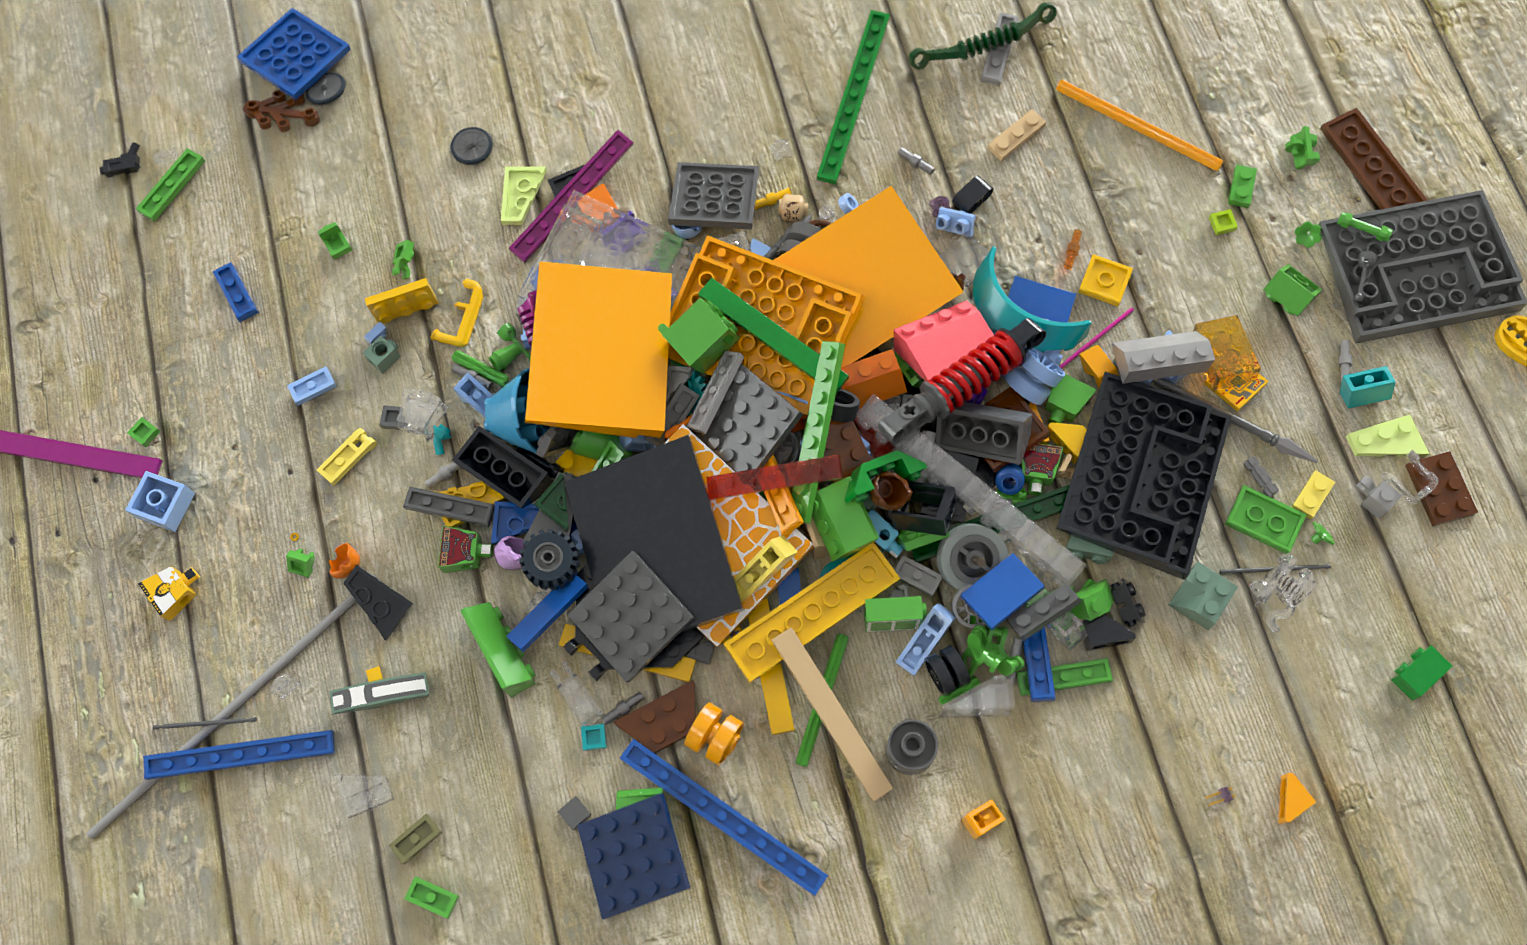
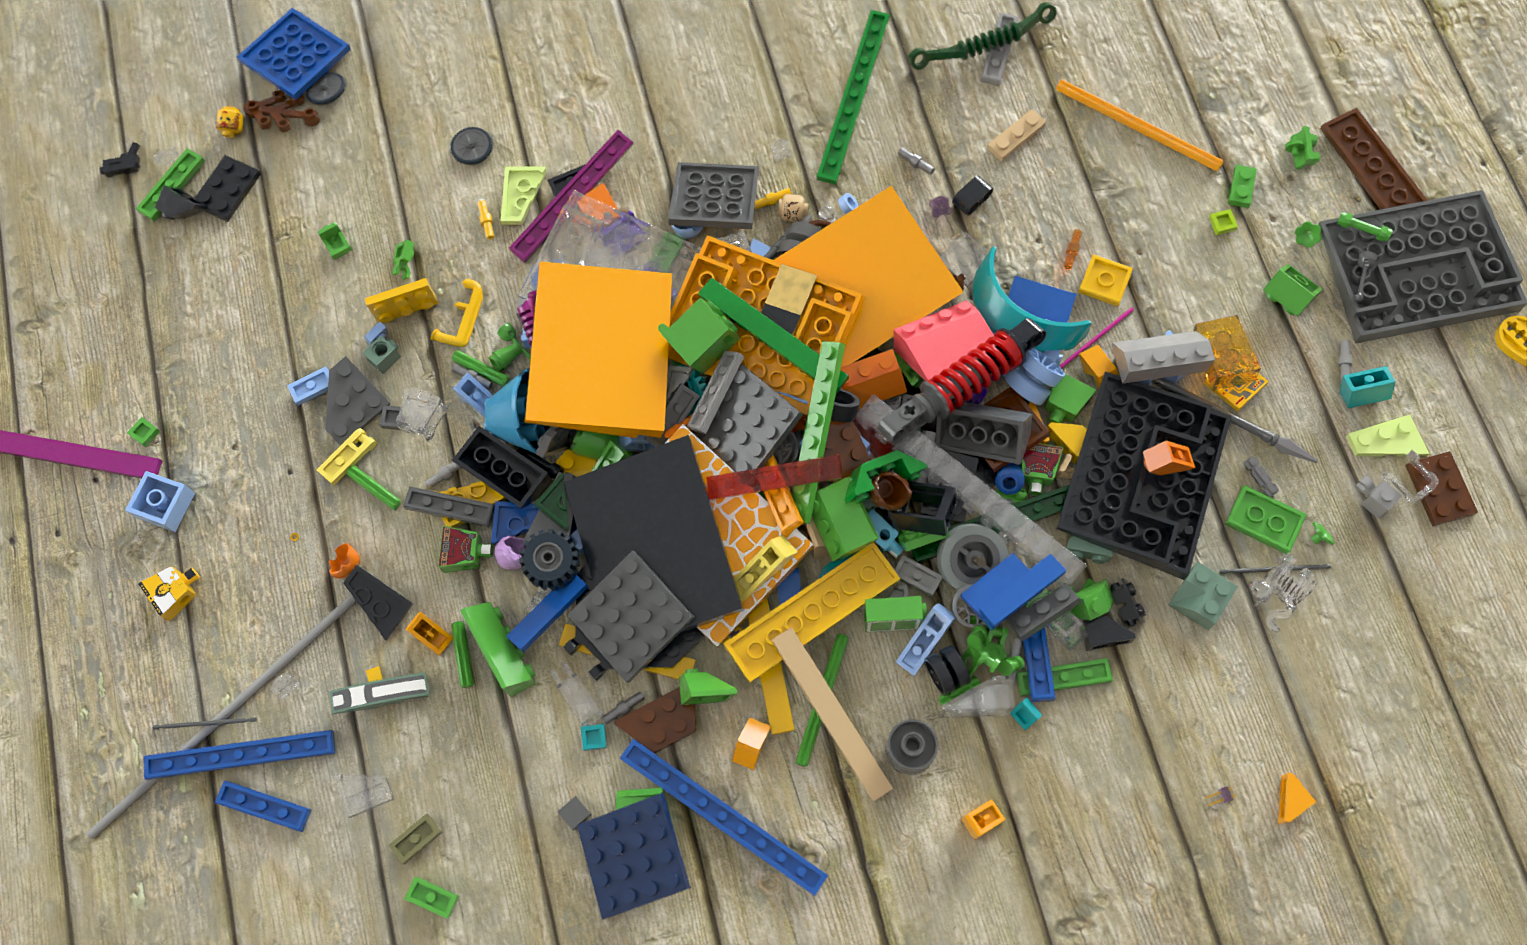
blue tile [212,262,259,322] -> none
bright green tile [286,549,315,577] -> none
teal plate [433,424,452,455] -> none
light orange wheel [684,702,744,766] -> none
dark grey tile [687,641,715,665] -> none
light blue hips [936,207,976,237] -> none
light yellow plate [1291,470,1335,520] -> none
green brick [1391,645,1453,701] -> none
none -> black slope [155,186,208,220]
none -> black plate [195,155,261,222]
none -> yellow head [215,106,244,138]
none -> blue tile [215,780,312,832]
none -> dark grey plate [325,356,390,446]
none -> bright green axle [346,466,401,510]
none -> light orange slope [405,611,453,656]
none -> bright green axle [451,621,474,688]
none -> yellow bar [477,200,495,240]
none -> bright green slope [679,669,737,705]
none -> light orange slope [732,717,771,770]
none -> pearl gold sticker [761,264,817,335]
none -> blue tile [979,554,1067,628]
none -> teal plate [1009,698,1043,731]
none -> orange slope [1143,441,1195,475]

